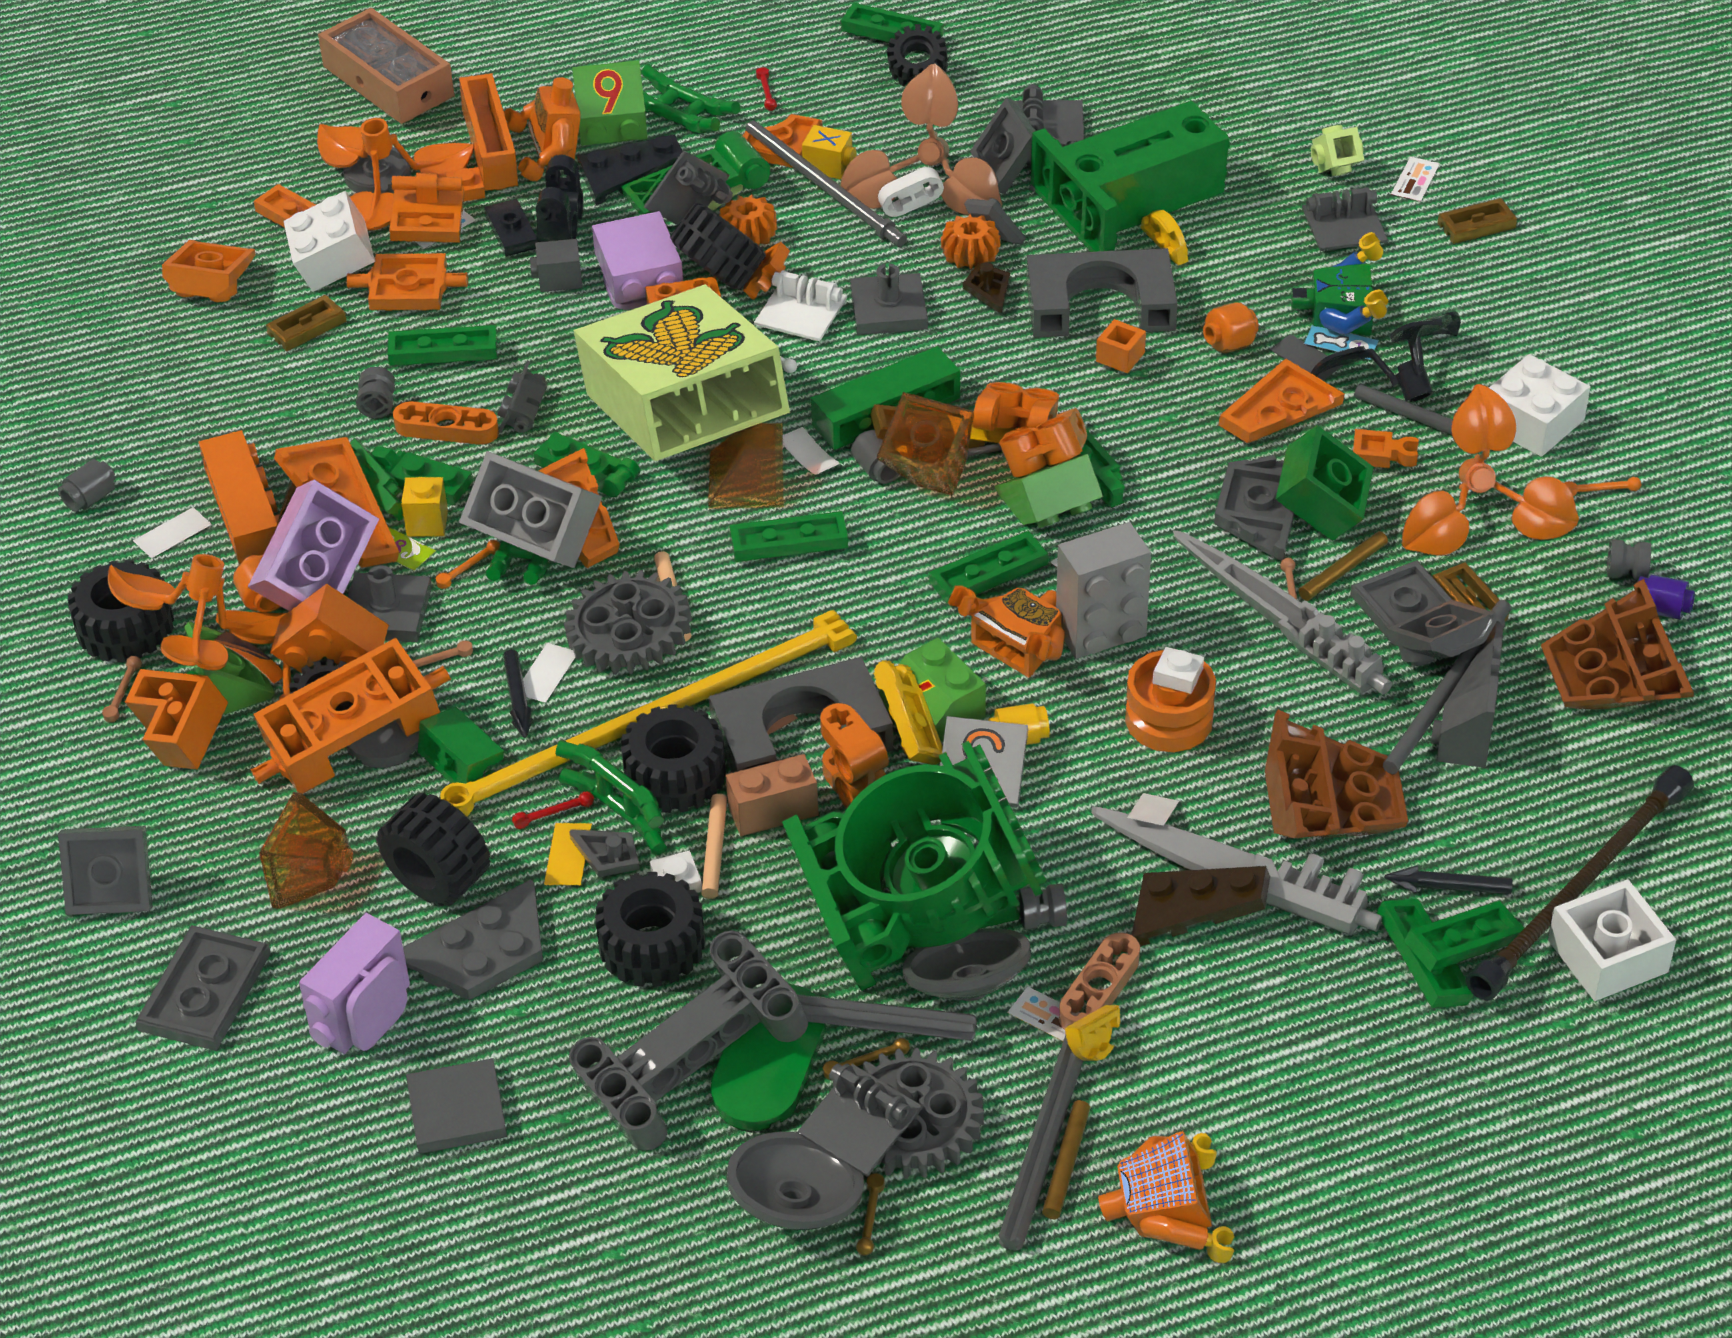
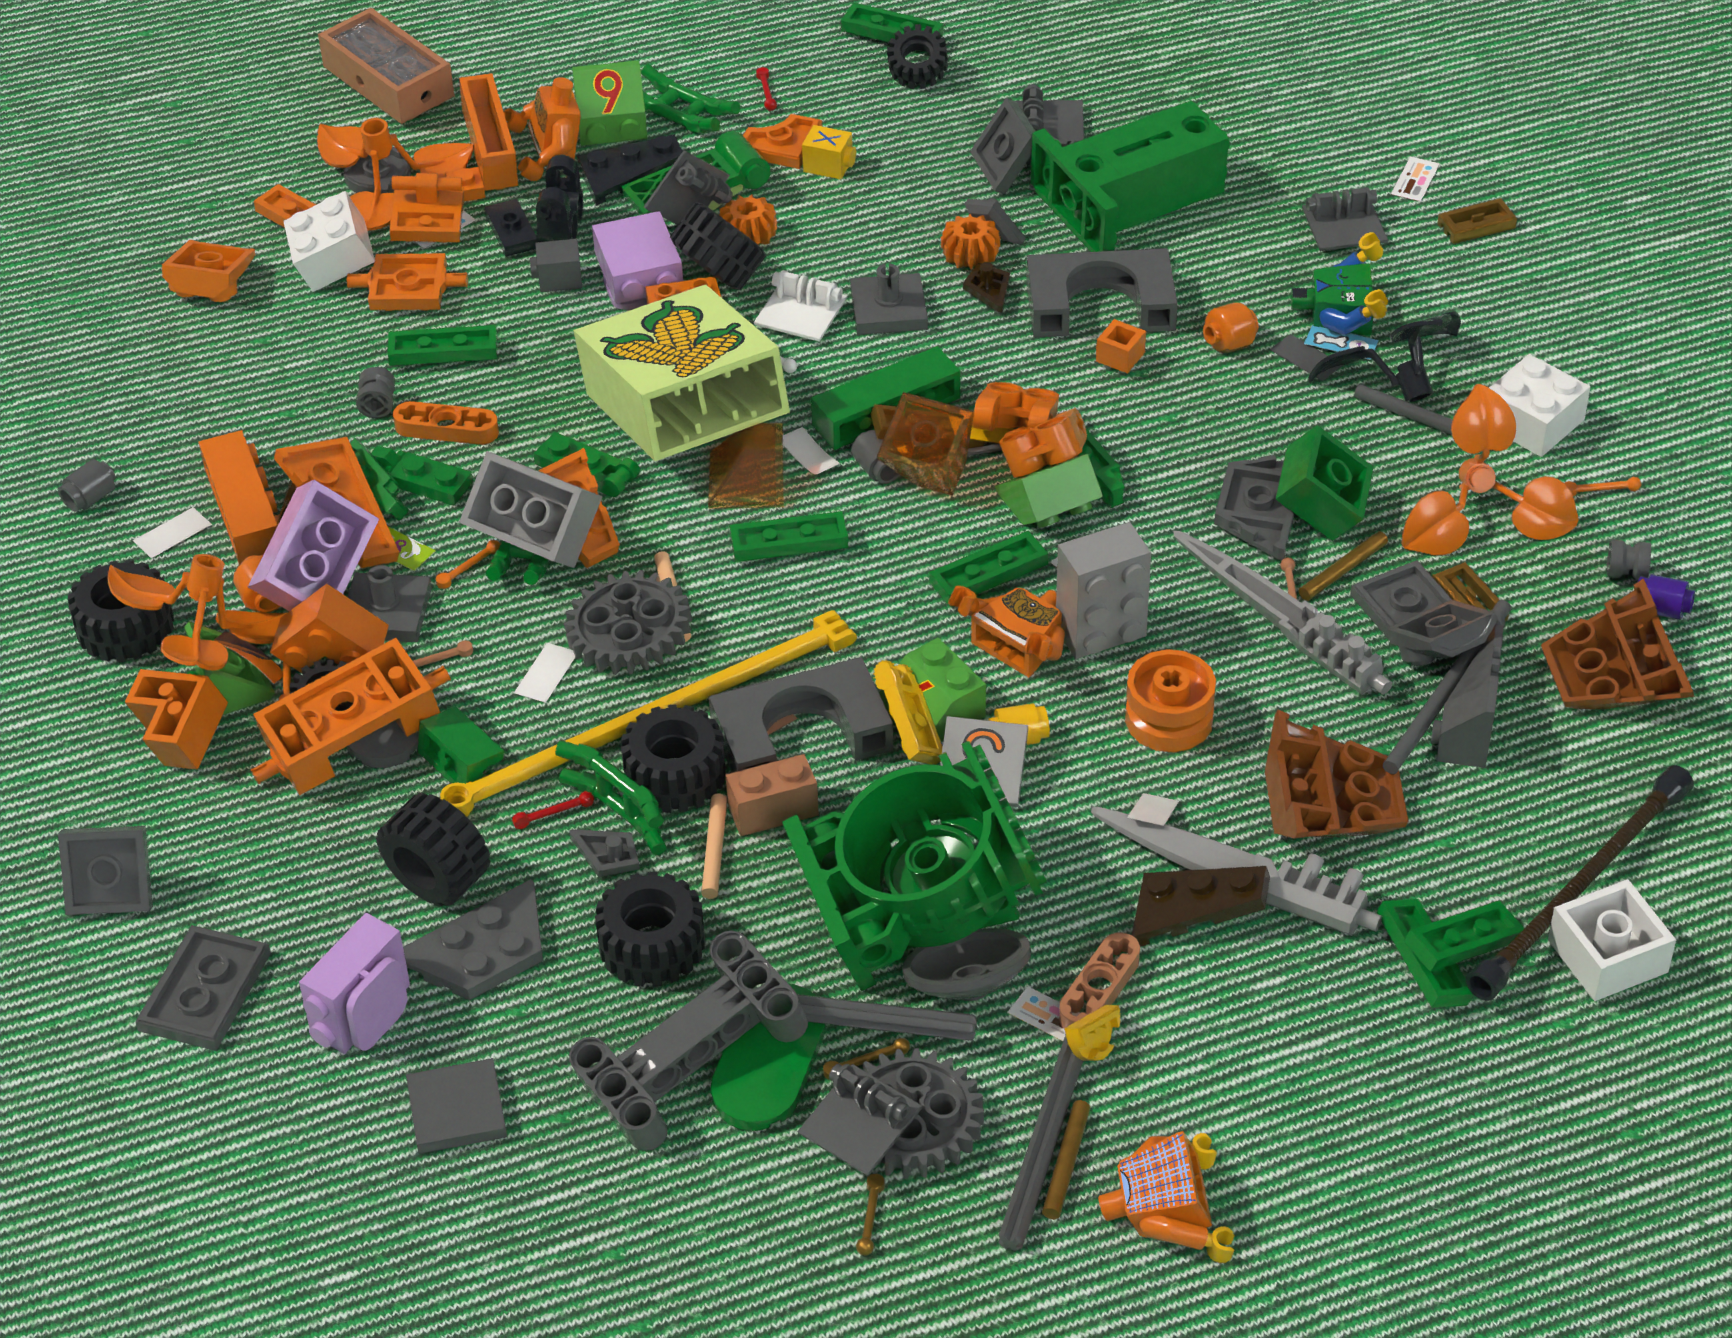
nougat hinge [102,656,142,722] -> none
clear orange slope [259,792,353,909] -> none
pearl gold tile [266,295,347,352] -> none
yellow brick [401,477,448,537] -> none
dark grey hinge [497,360,547,433] -> none
black piece [503,649,533,738] -> none
yellow sticker [544,823,592,885] -> none
white plate [650,850,702,893] -> none
dark grey dish [726,1132,864,1230] -> none
orange plate [743,241,790,300] -> none
dark grey bar [746,120,907,247] -> none
orange piece [820,703,889,808] -> none
nougat plant [841,64,1003,215] -> none
white beam [878,167,944,217] -> none
dark grey wheel [1018,884,1067,930] -> none
yellow tile [1140,210,1188,265] -> none
white plate [1152,647,1204,694] -> none
orange wing [1218,358,1345,443] -> none
yellowish green brick [1311,125,1364,177] -> none
orange plate [1353,429,1419,468] -> none
black piece [1384,865,1513,894] -> none

